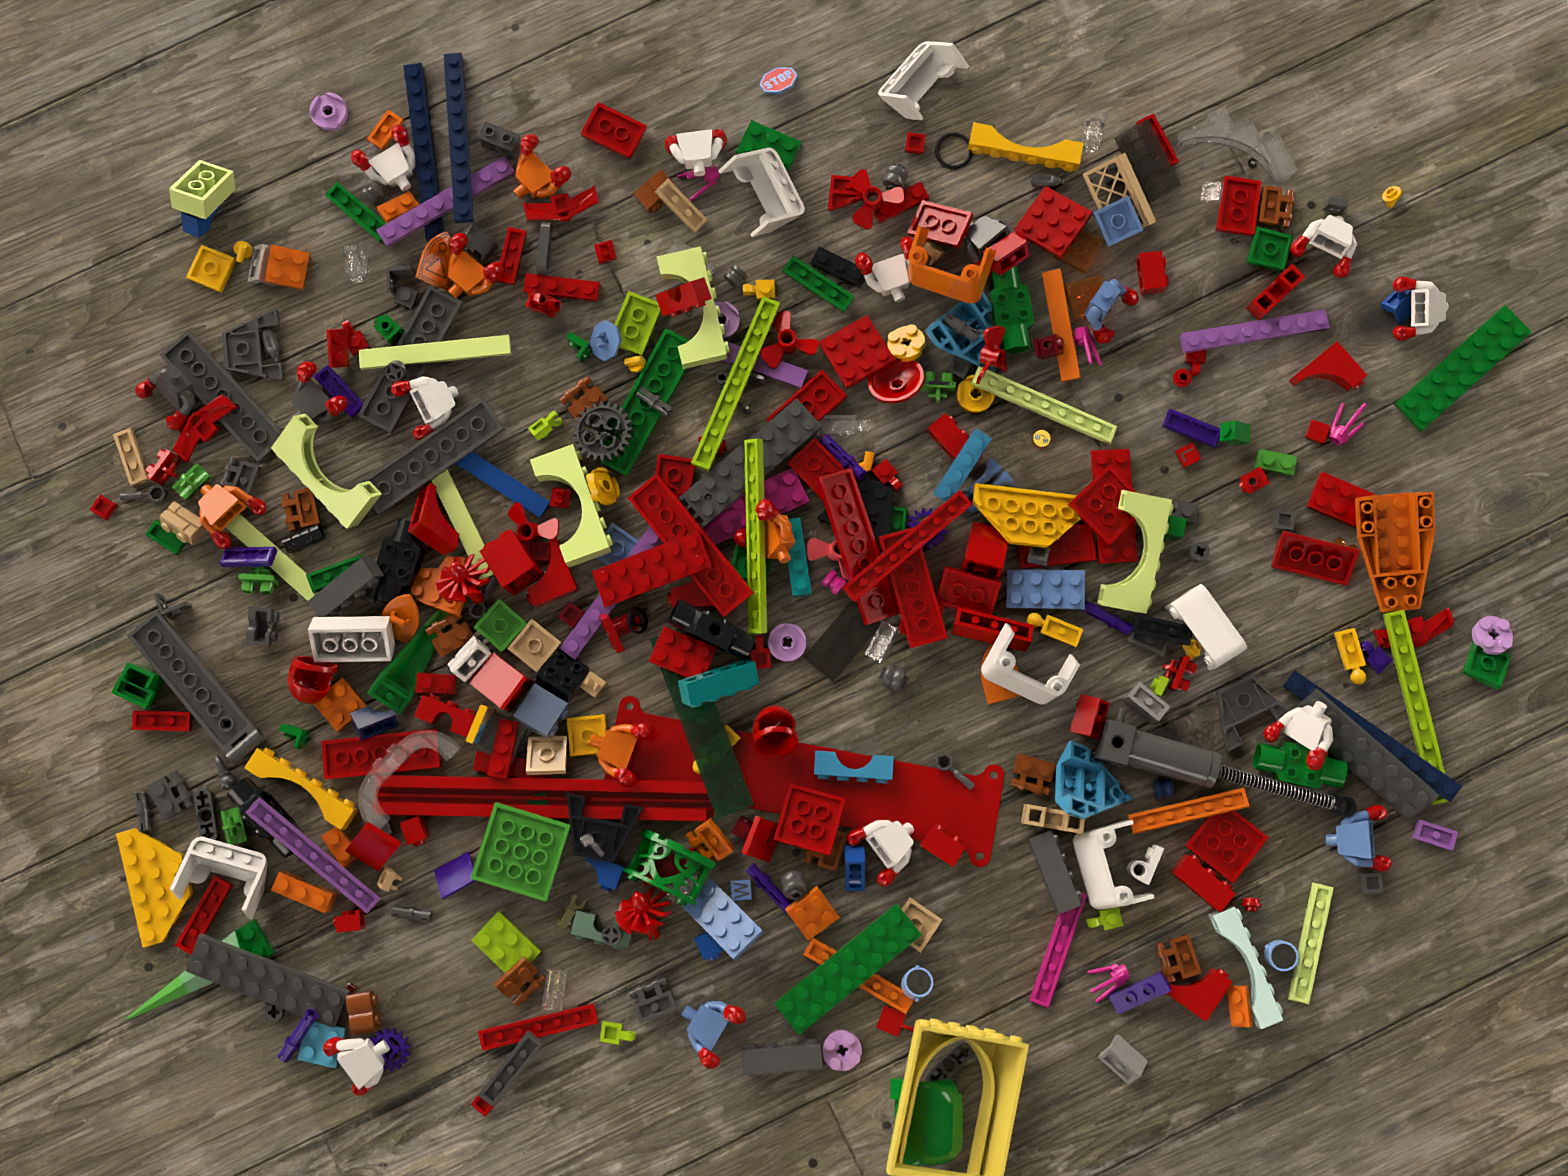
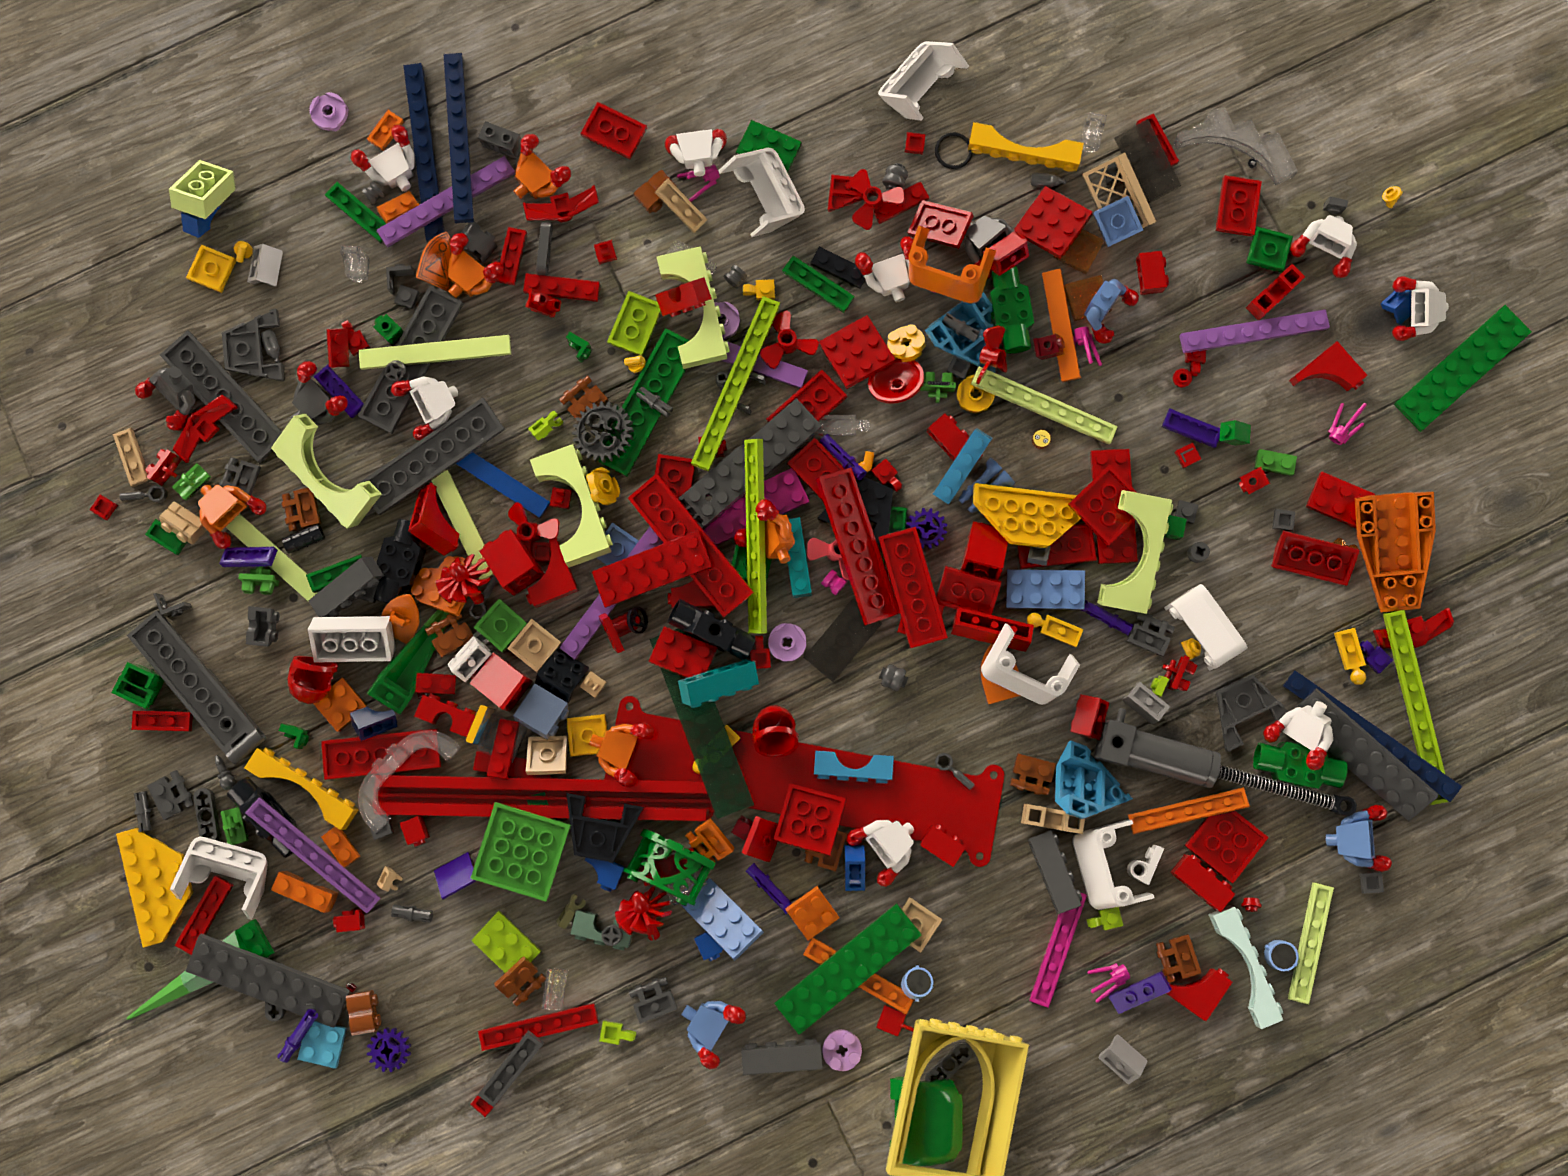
orange plate [265,244,310,290] -> none
white torso [323,1036,390,1096] -> none
red tile [345,822,401,871] -> none
dark red plate [558,601,585,629] -> none
clear hand [580,834,604,857] -> none
medium blue piece [590,320,621,361] -> none
medium blue tile [731,879,752,901] -> none
piece [759,67,798,94] -> none
dark grey piece [780,870,807,900] -> none
red plate [842,490,973,602] -> none
clear plate [865,620,900,664] -> none
tan tile [924,242,946,265] -> none
black plate [1131,614,1193,646] -> none
dark blue wheel [1153,778,1174,800] -> none
clear plate [1200,181,1223,203] -> none
orange plate [1227,985,1253,1027] -> none
dark orange plate [1257,185,1295,228] -> none
red tile [1305,419,1330,445] -> none
medium lavender plate [1412,819,1458,851] -> none
green plate [1462,641,1511,691] -> none
lavender plate [1472,616,1513,655] -> none

